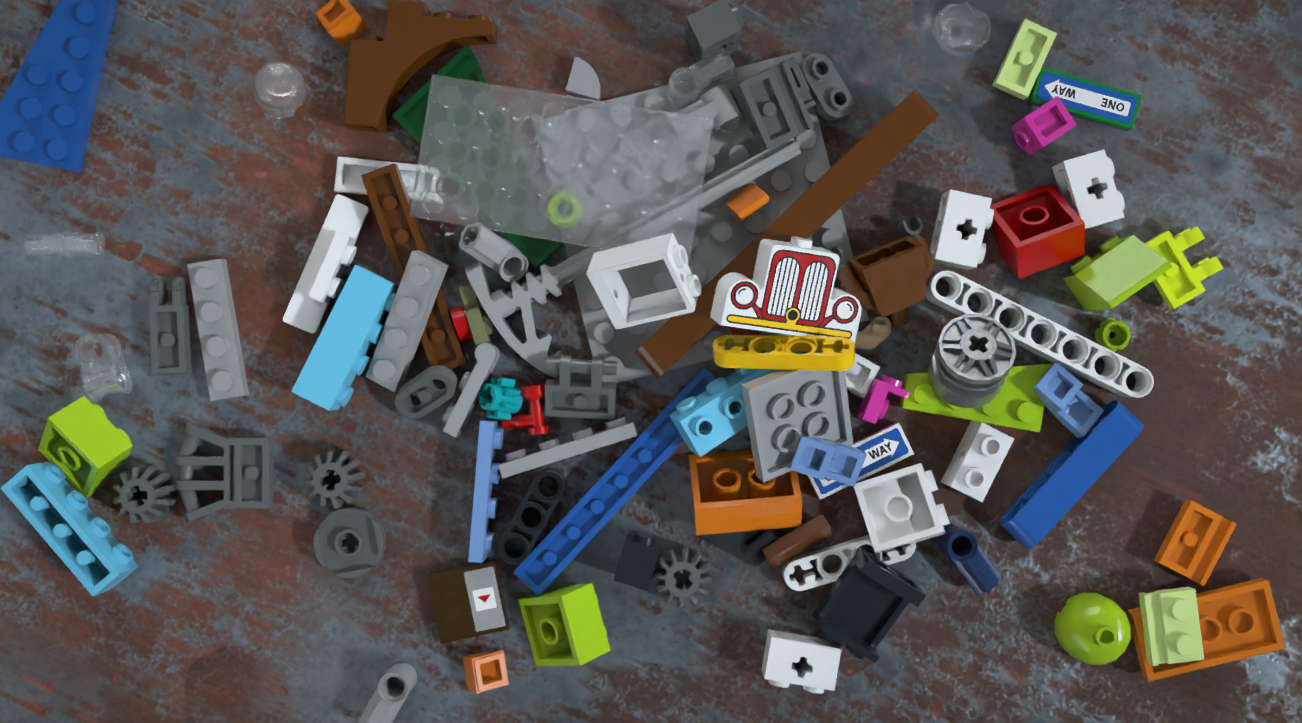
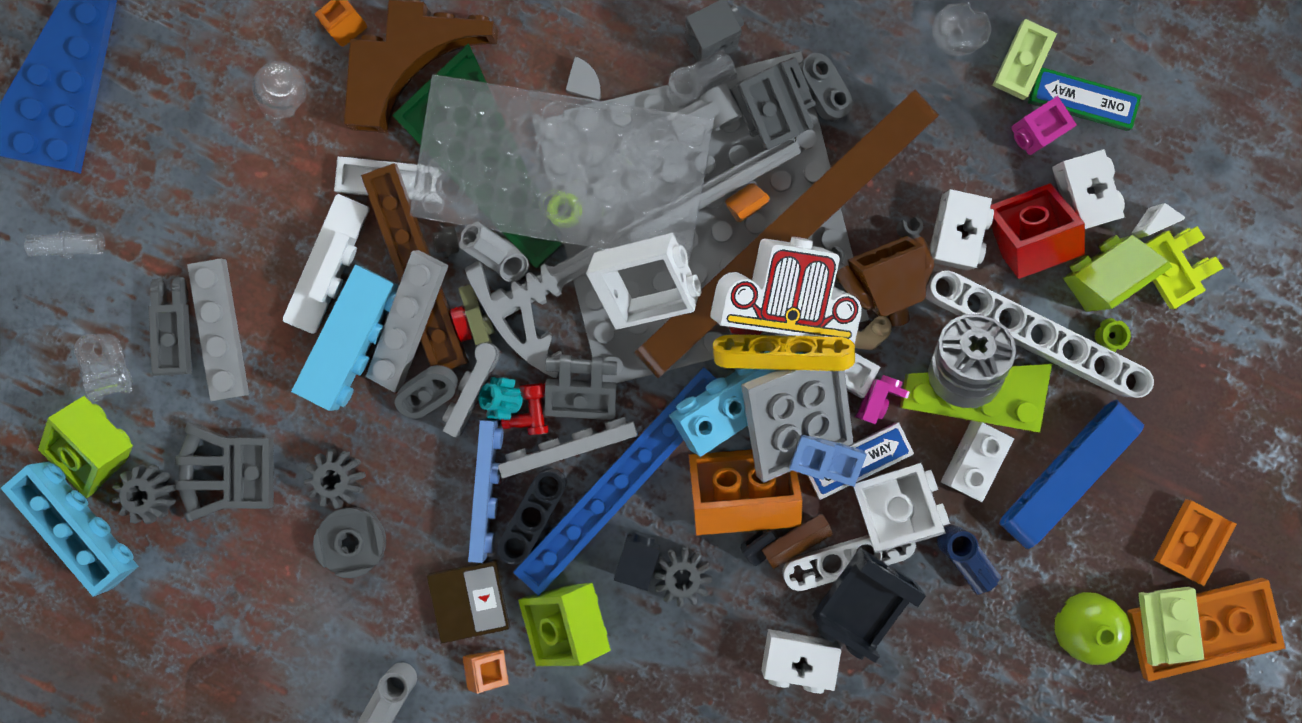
medium blue slope [1033,361,1104,438] -> none
none -> white slope [1131,203,1185,238]

